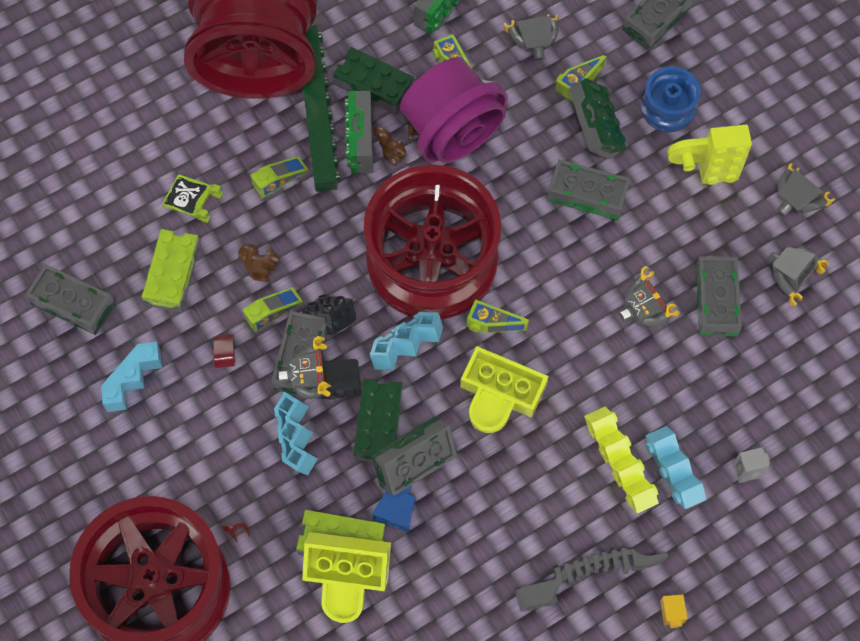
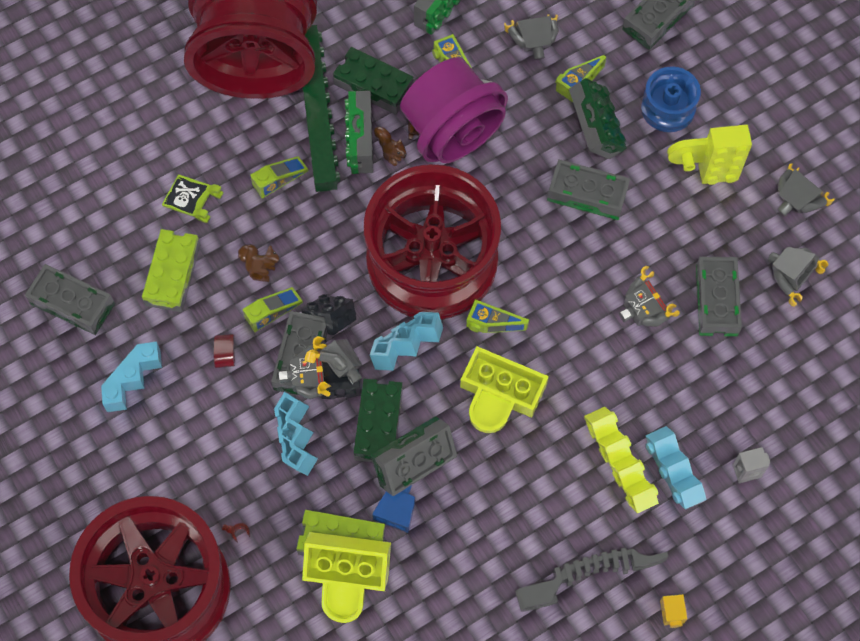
none -> dark grey torso [304,339,362,384]

